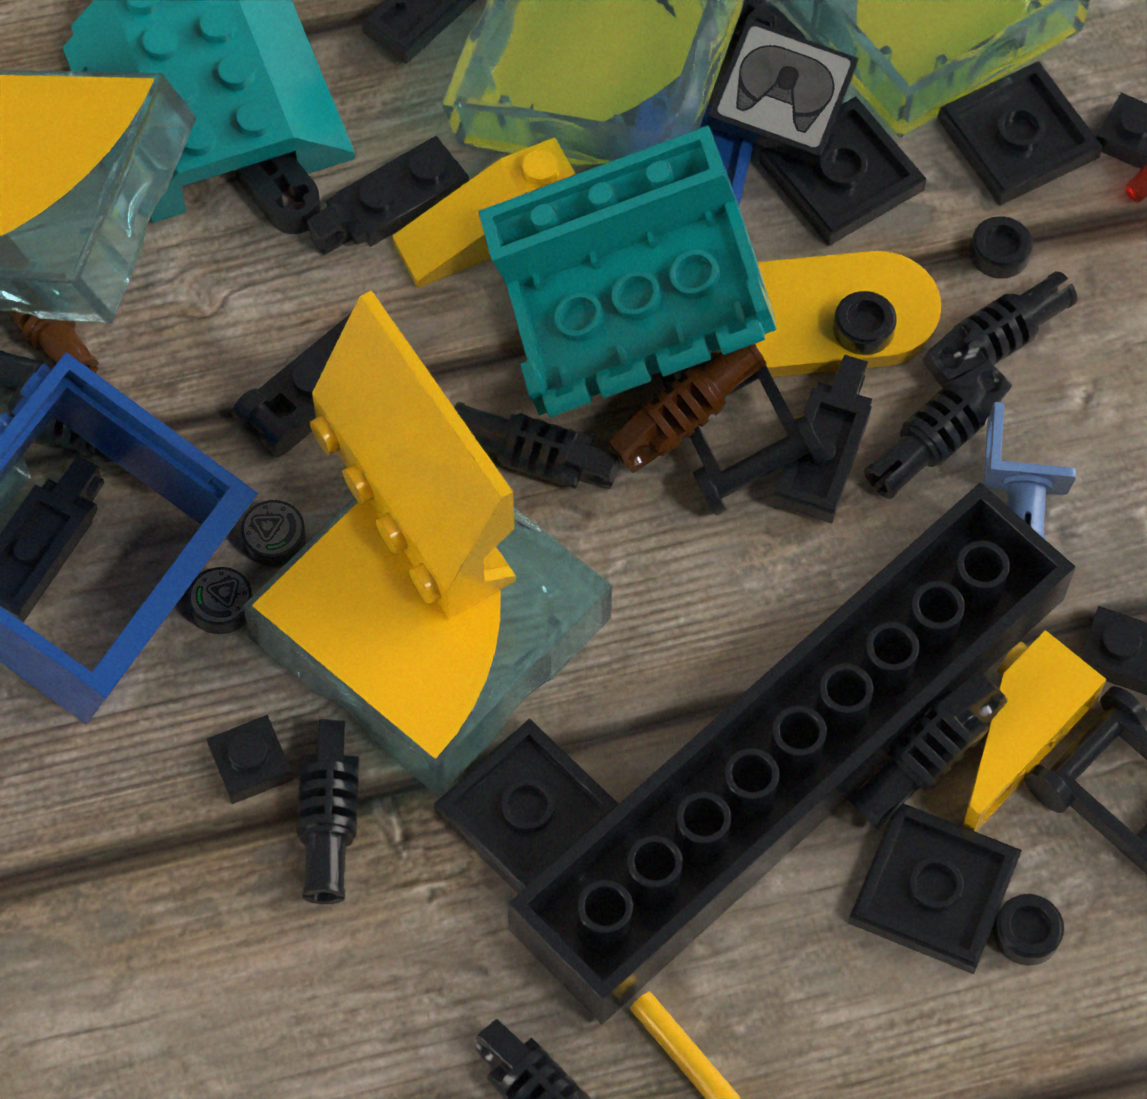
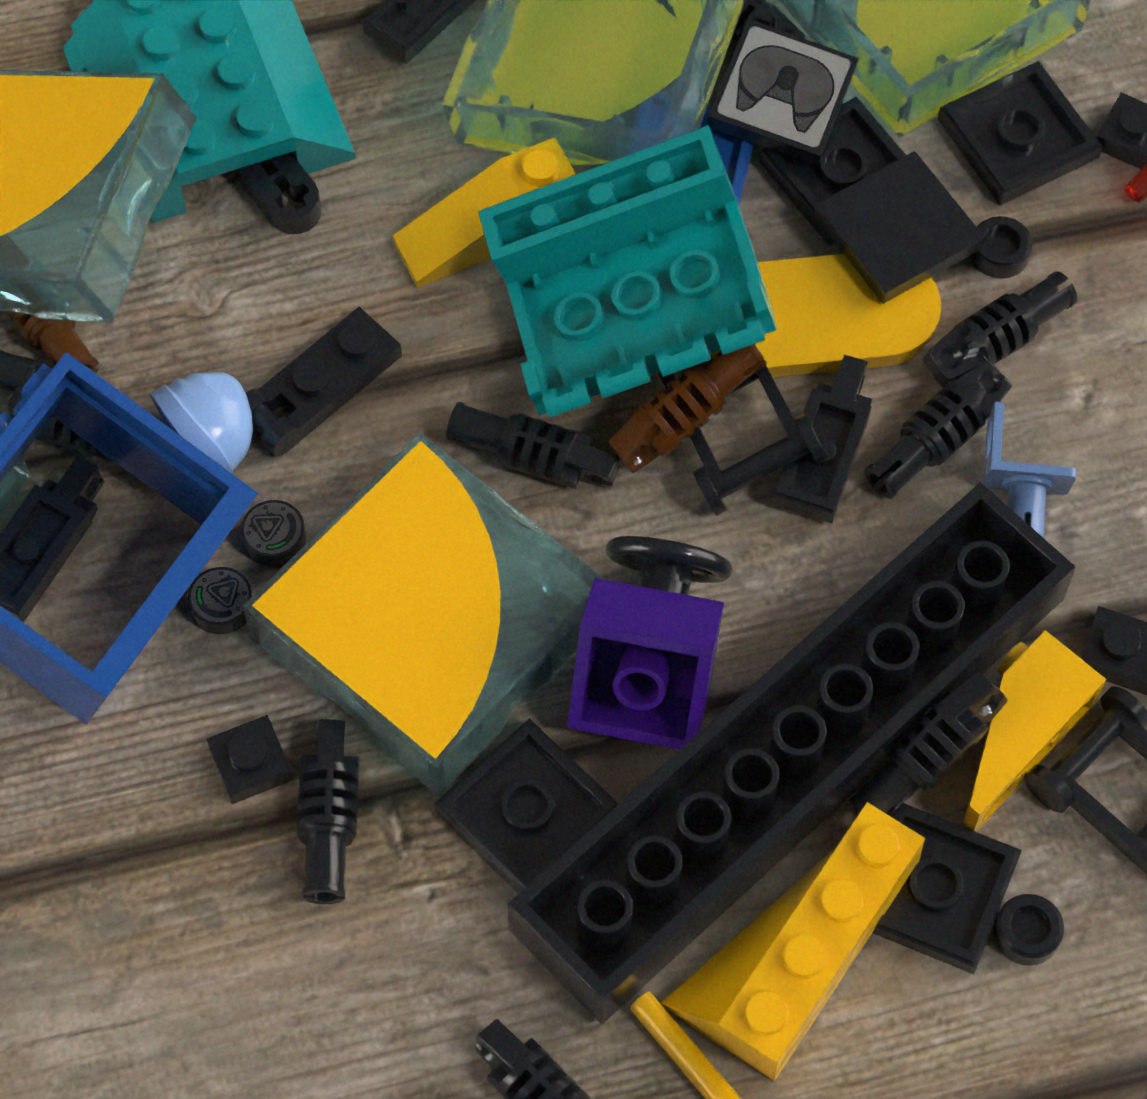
black hinge [307,136,470,256] -> none
yellow piece [310,290,516,619] -> none
black tile [833,291,897,355] -> none
none -> light blue hat [150,372,253,474]
none -> dark purple piece [567,536,732,750]
none -> yellow wedge [661,802,925,1081]
none -> black tile [814,151,985,304]

